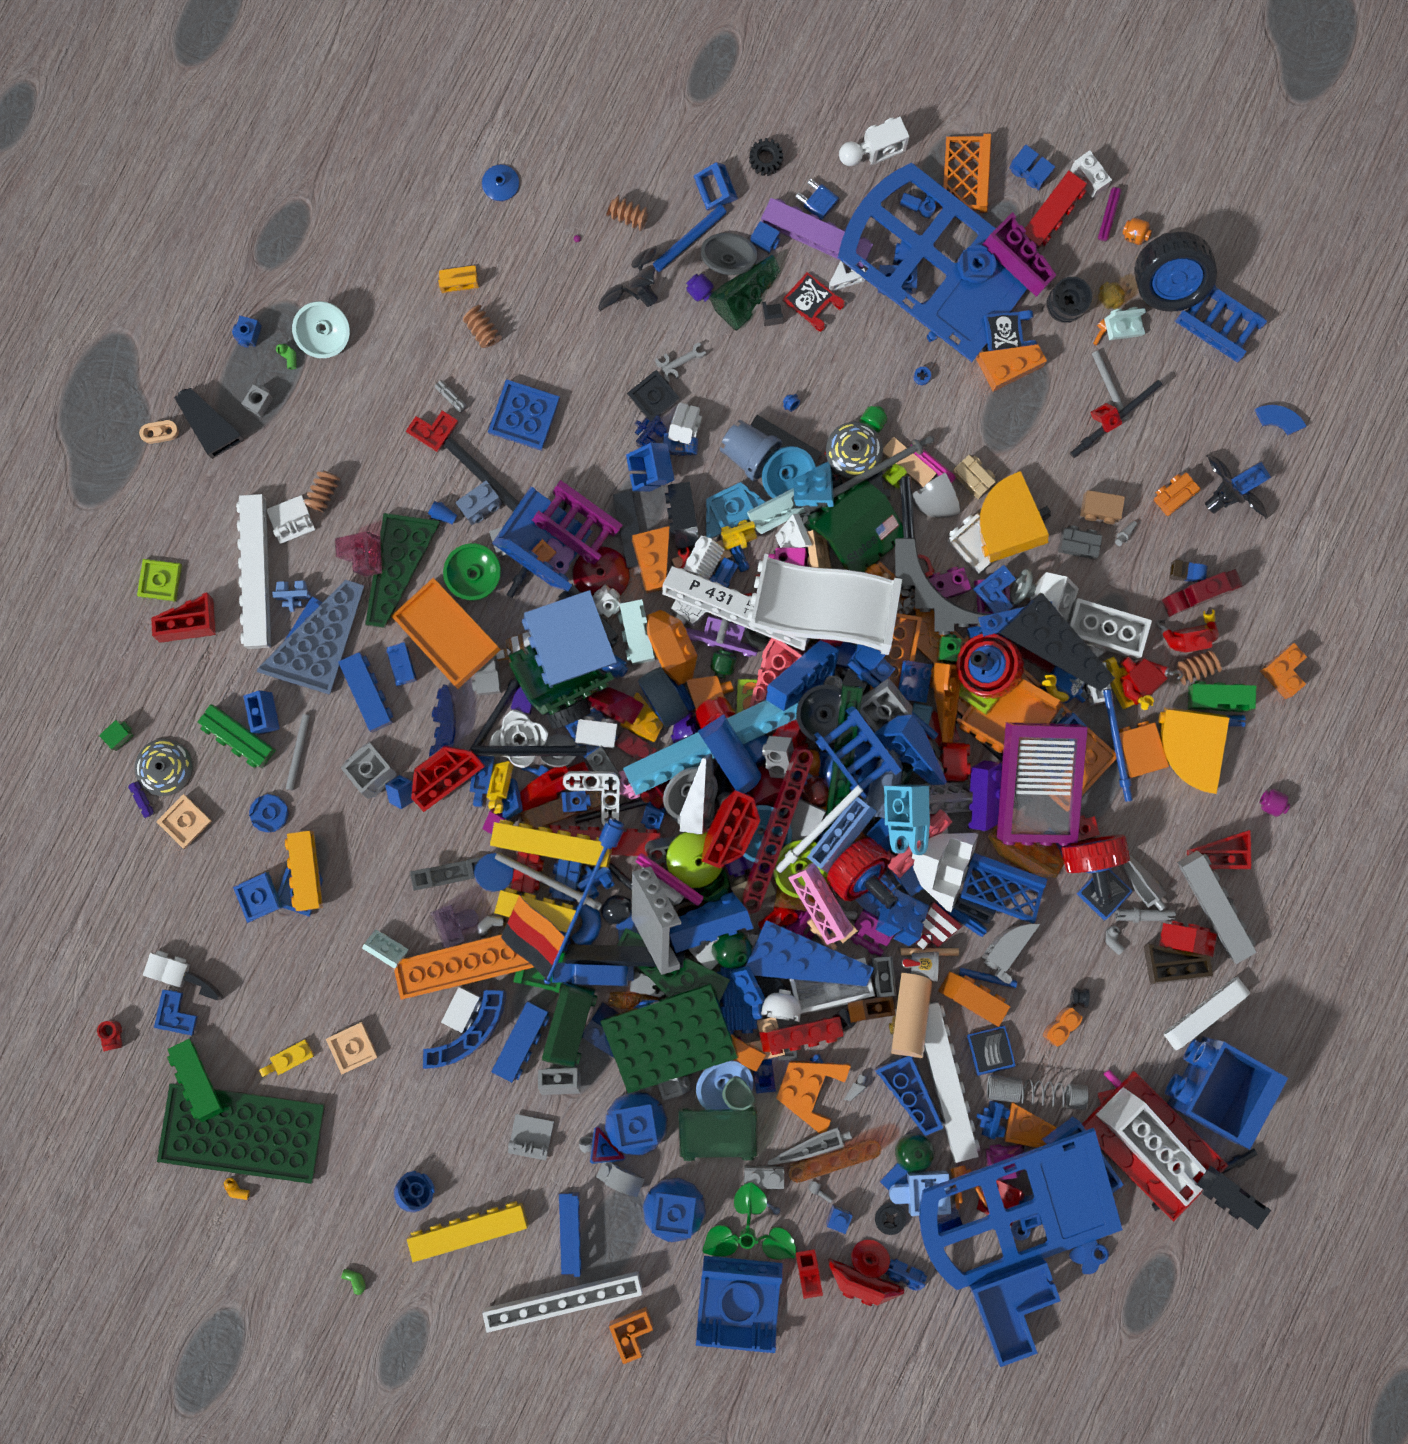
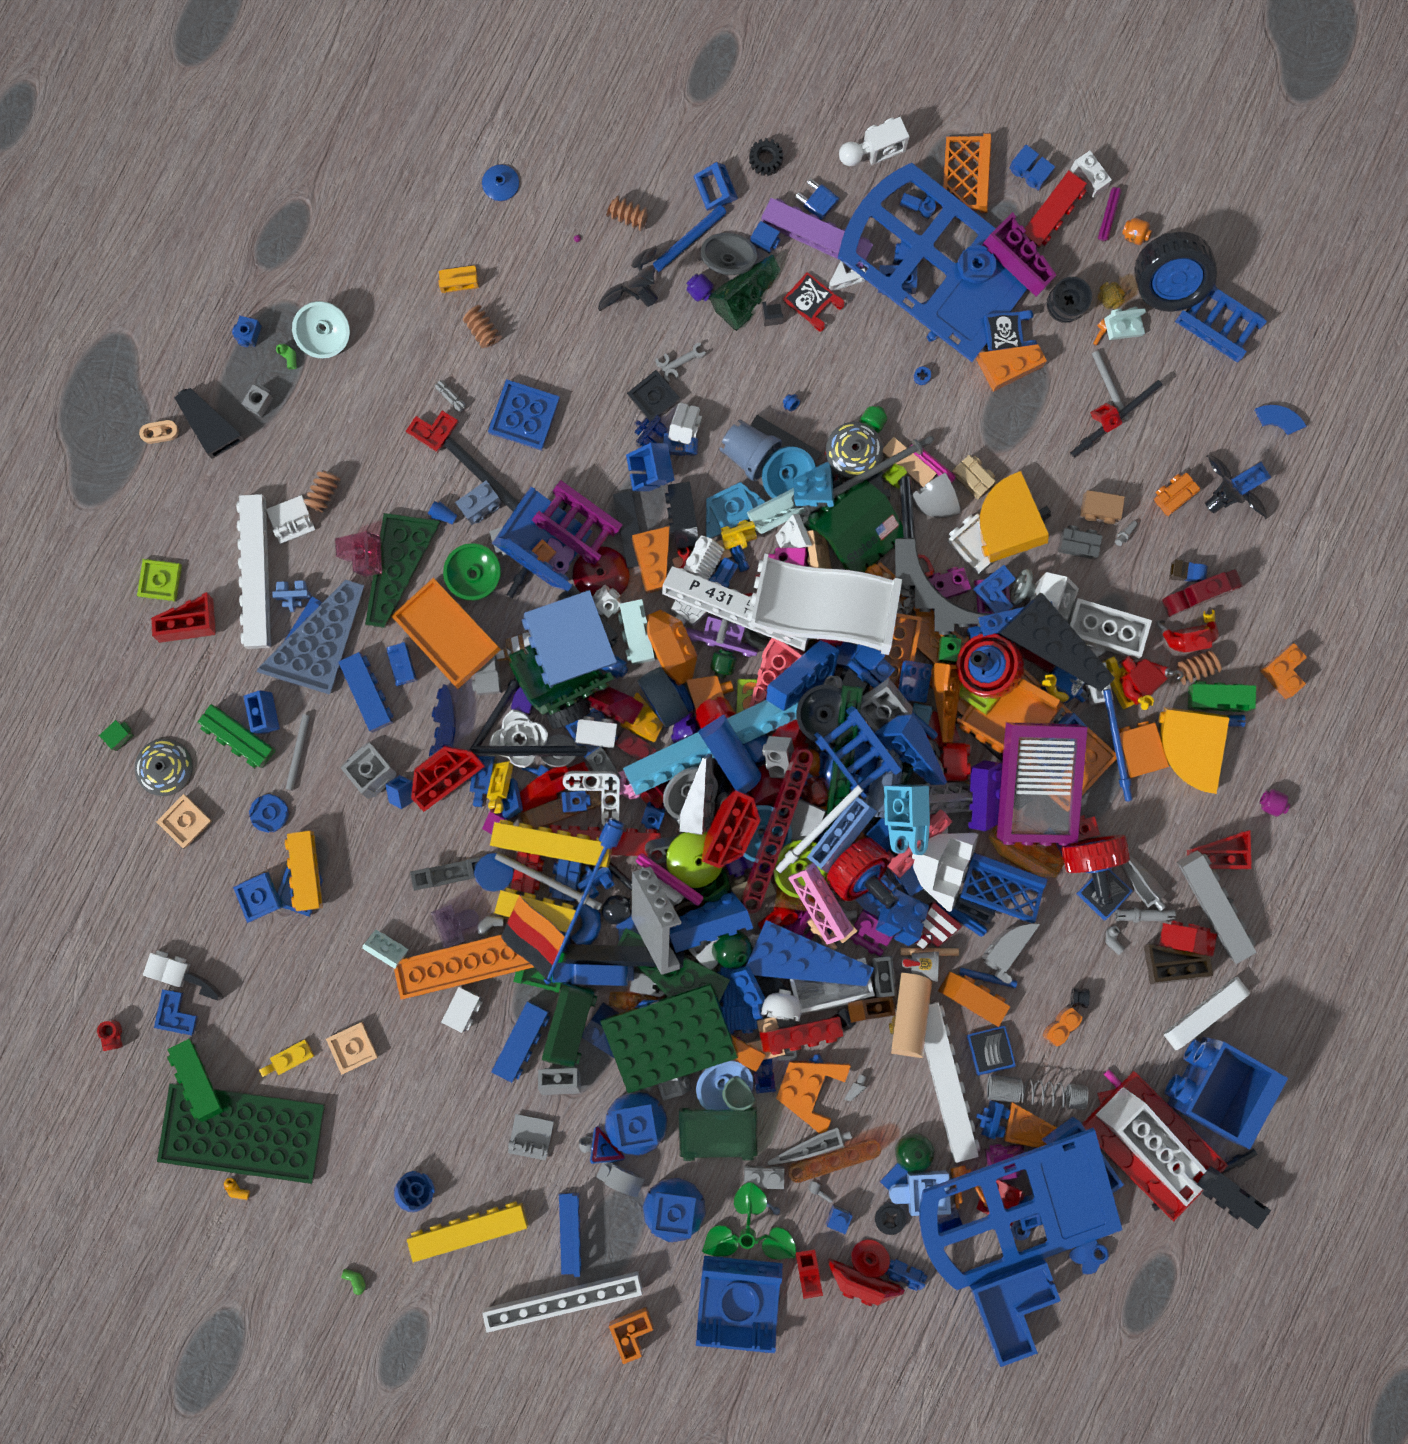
dark purple axle [128,781,154,818] -> none
blue brick [423,990,507,1069] -> none
black bar [575,798,647,824] -> none
blue wedge [875,1056,943,1136] -> none

